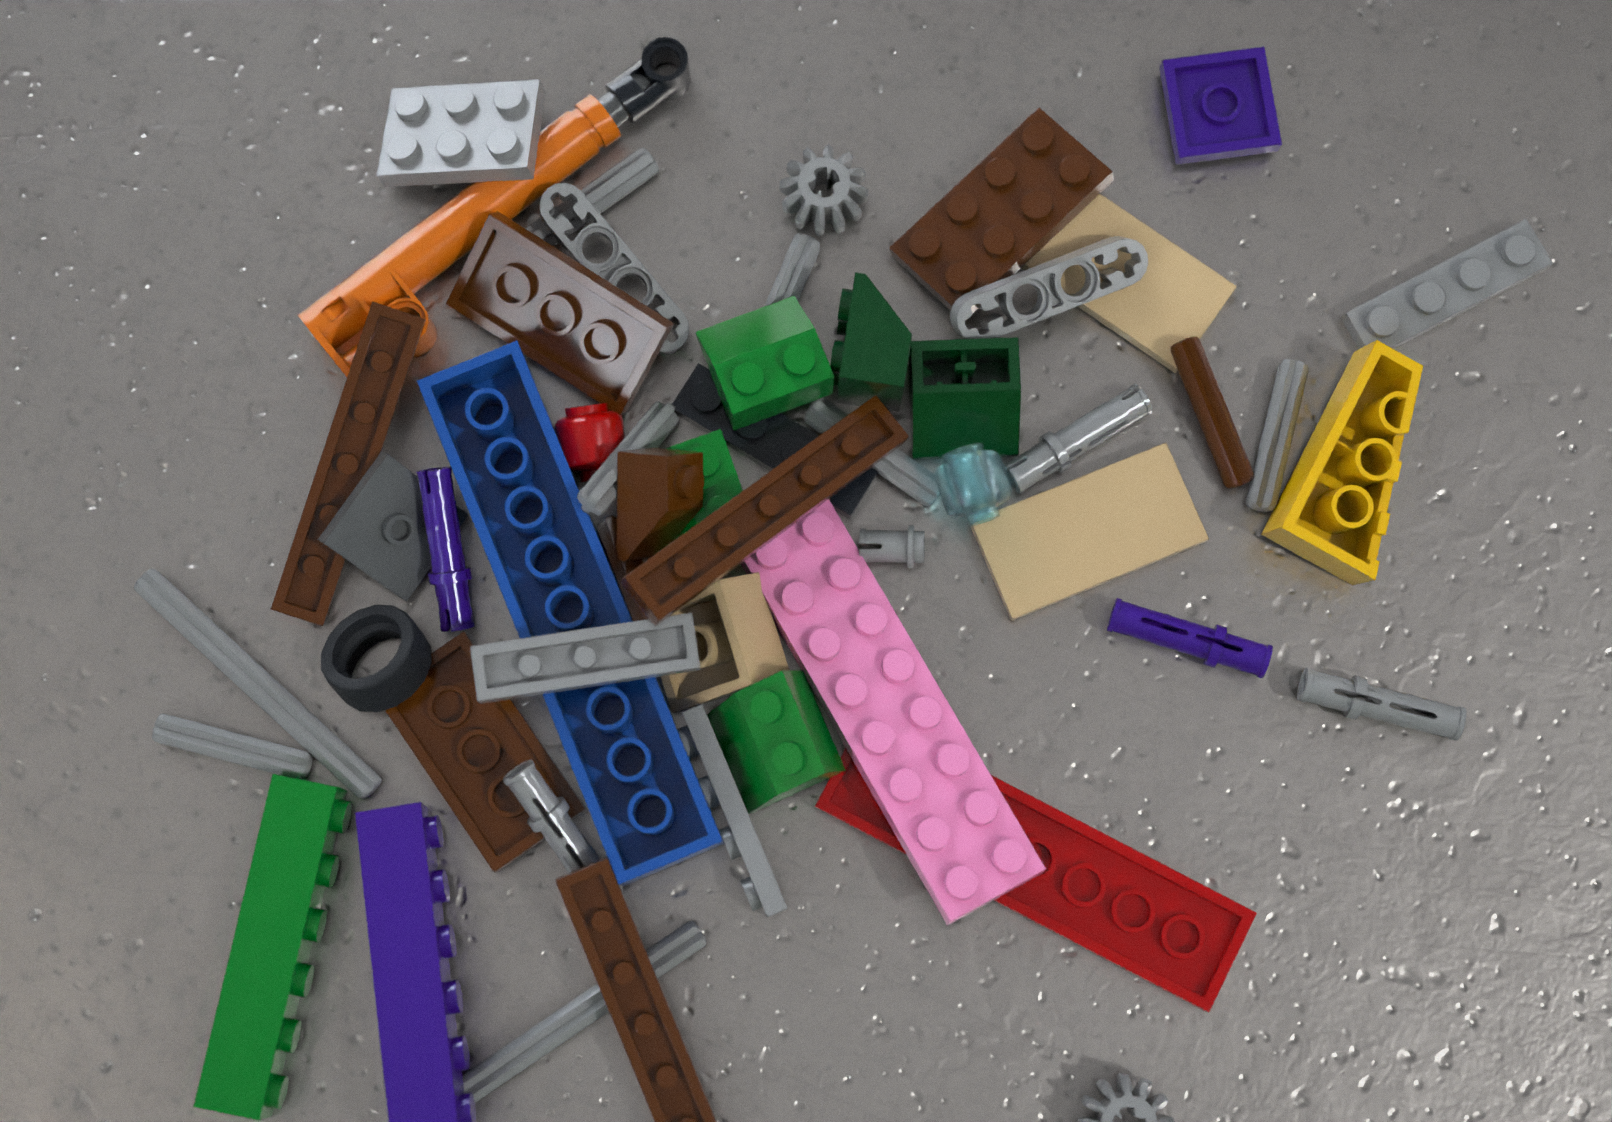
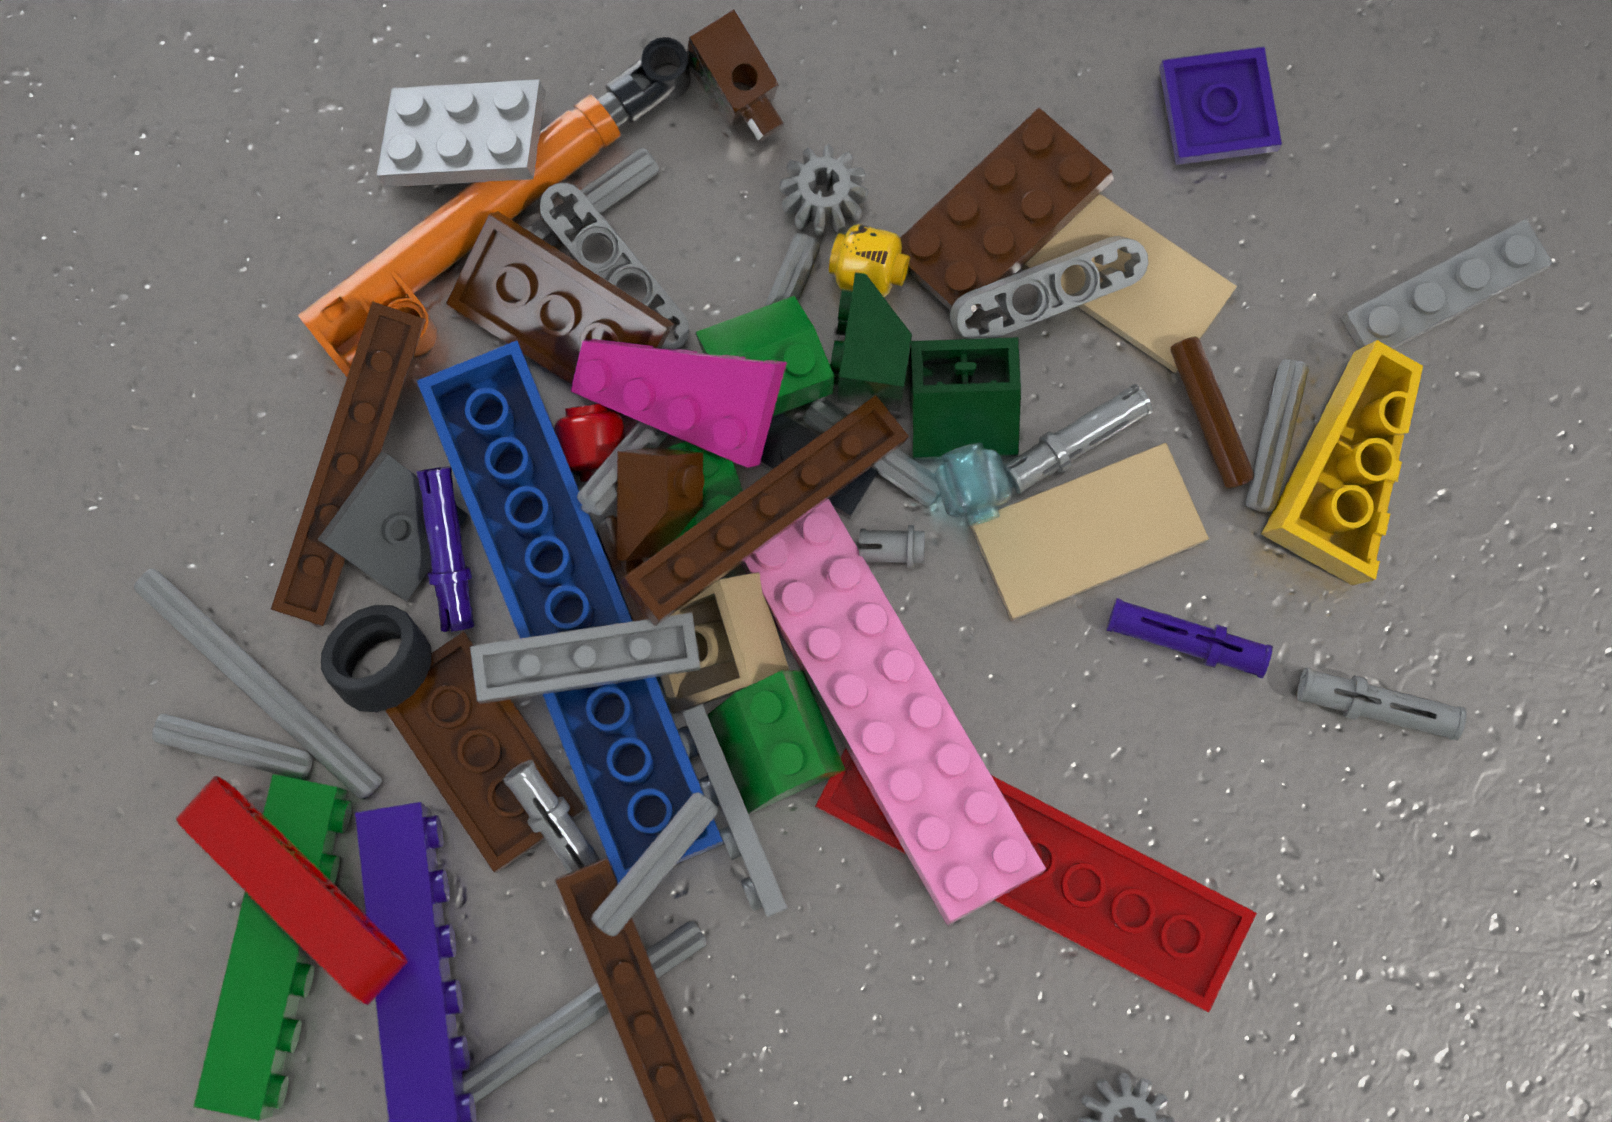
none -> red beam [176,776,408,1005]
none -> dark pink wing [571,339,787,468]
none -> light grey axle [592,792,718,936]
none -> reddish brown torso [687,9,784,141]
none -> yellow head [829,224,910,297]

